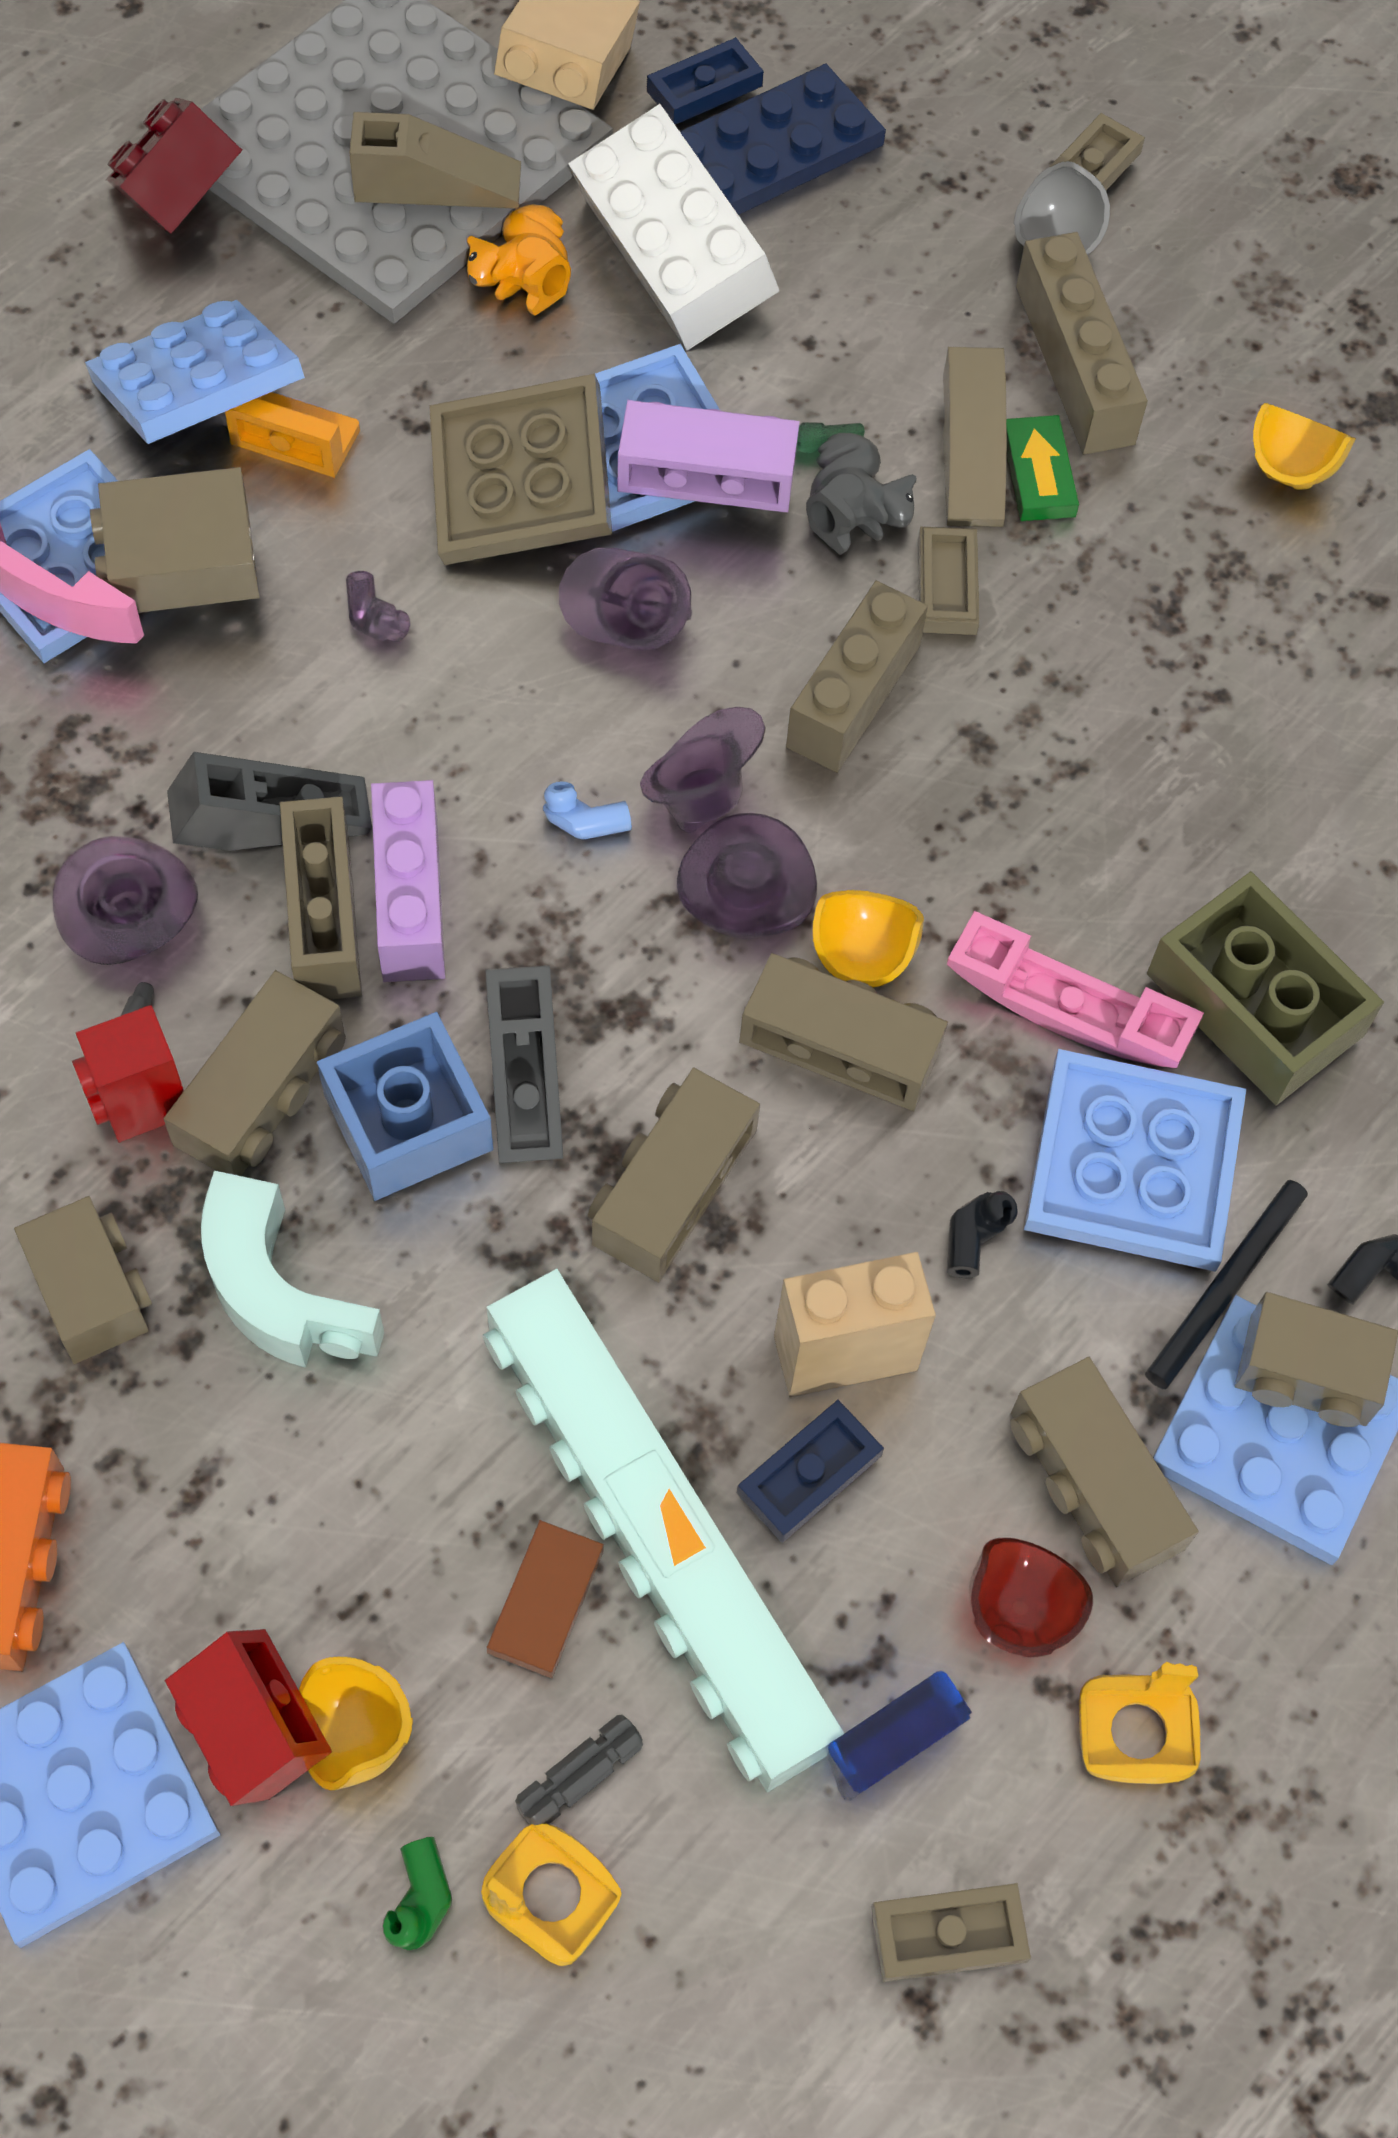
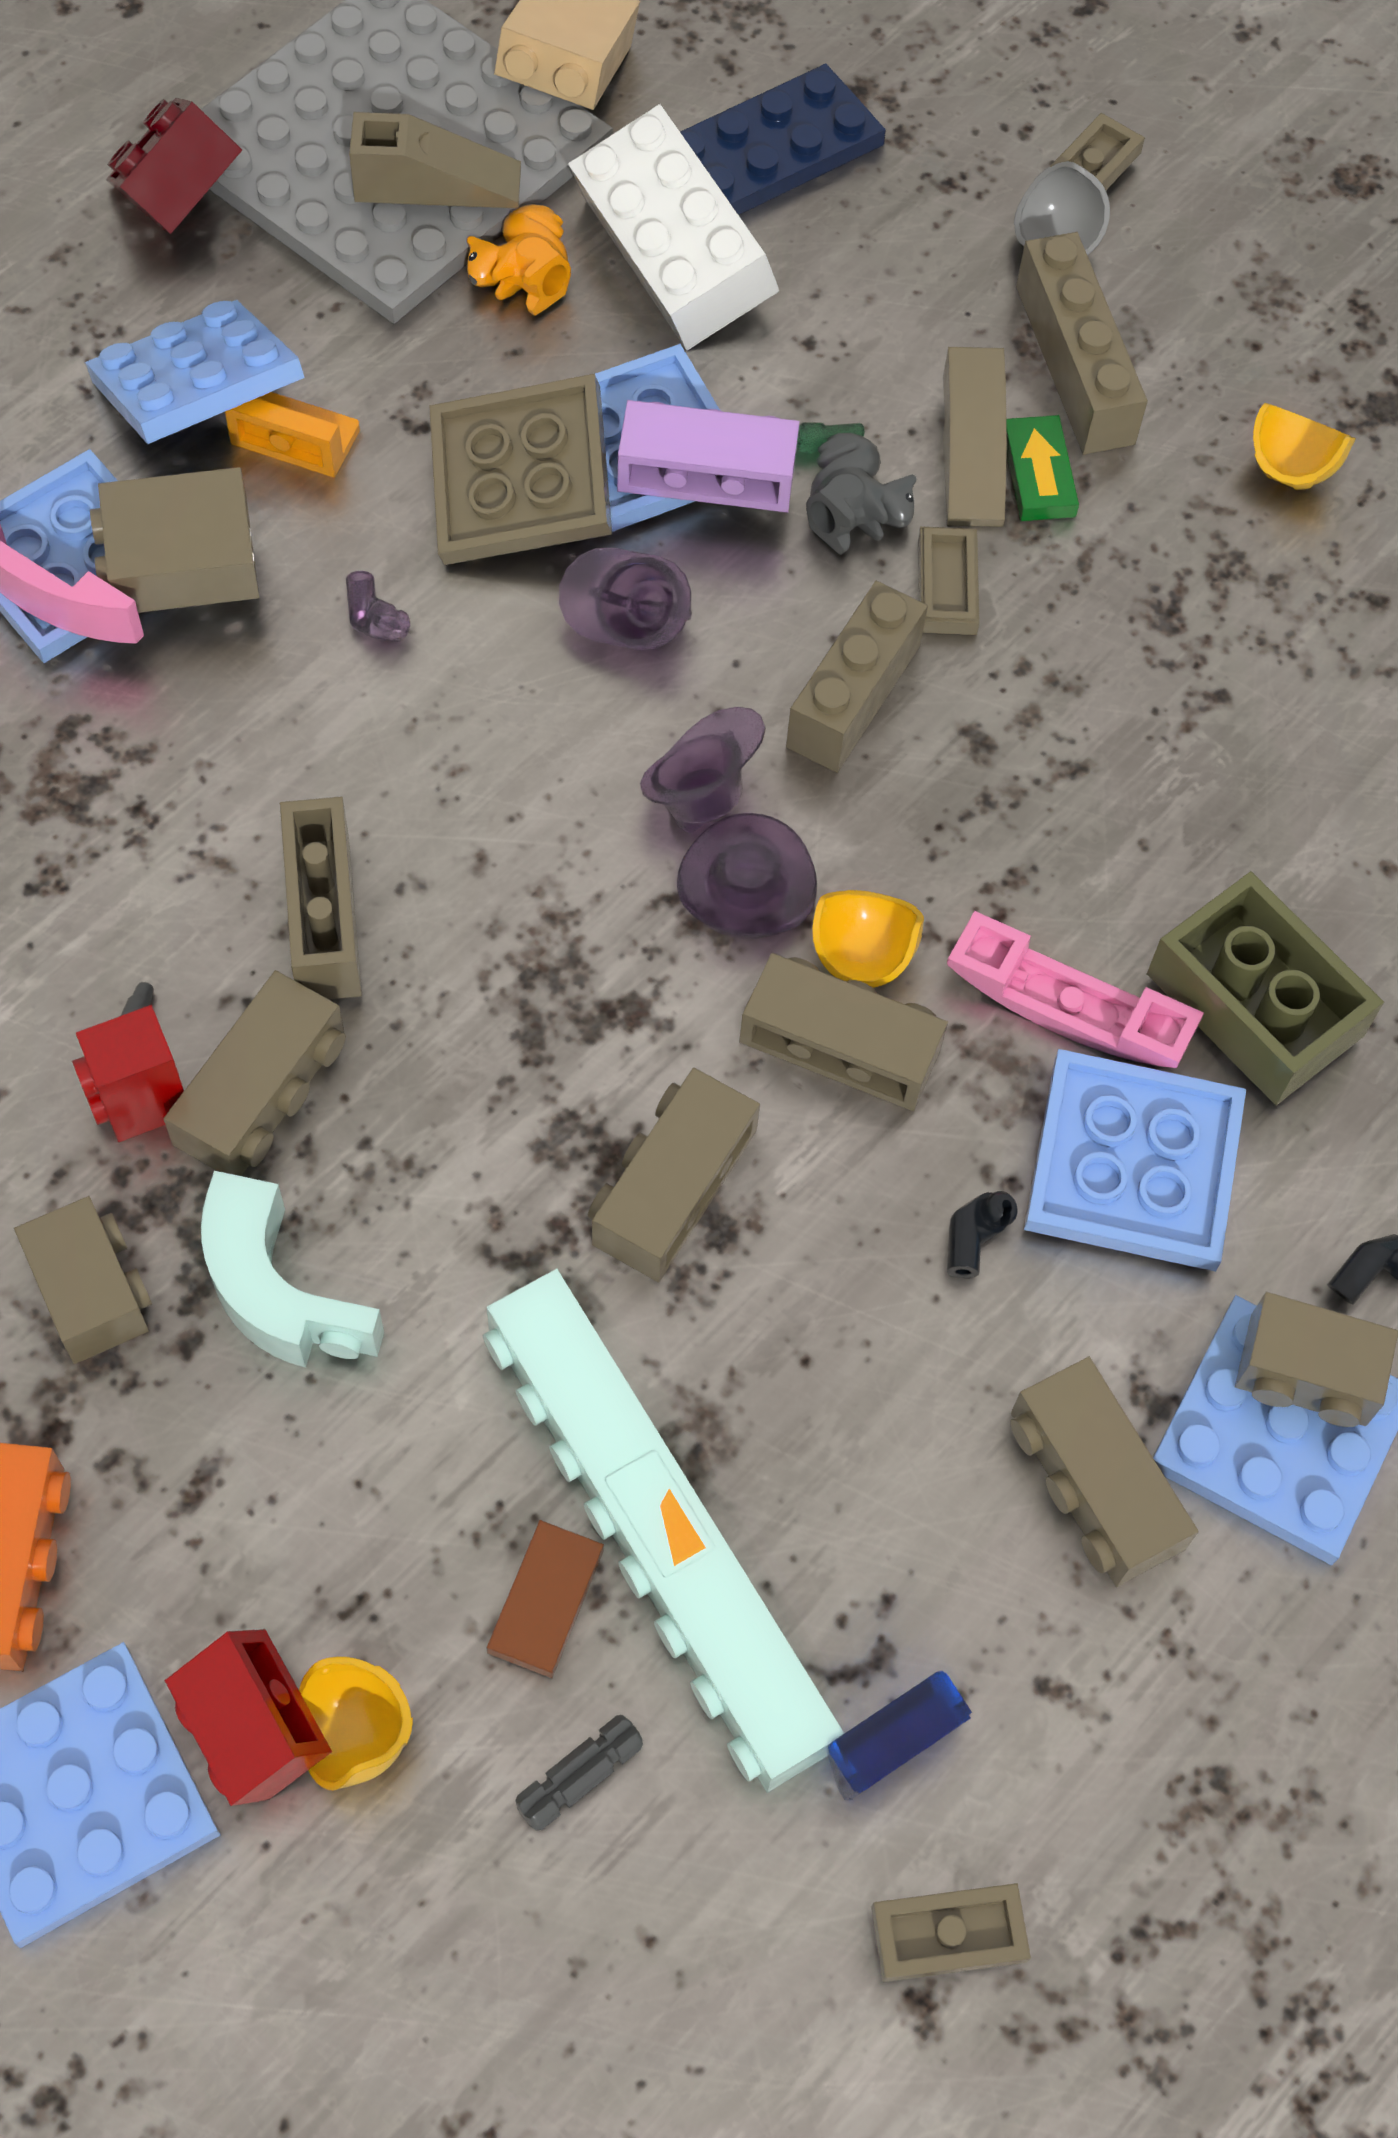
clear purple hat [52,836,198,965] -> none
dark grey slope [167,752,372,851] -> none
medium blue brick [317,1012,493,1201] -> none
lavender brick [371,780,445,982] -> none
green arm [382,1837,452,1950] -> none
yellow piece [481,1823,622,1966] -> none
dark grey slope [485,965,564,1163] -> none
light blue arm [543,781,632,840] -> none
dark blue plate [647,37,764,125] -> none
dark blue plate [736,1399,884,1543] -> none
tan brick [774,1252,936,1398] -> none
clear red helmet [969,1537,1093,1658] -> none
yellow piece [1079,1661,1201,1784] -> none
black bar [1145,1180,1308,1389] -> none

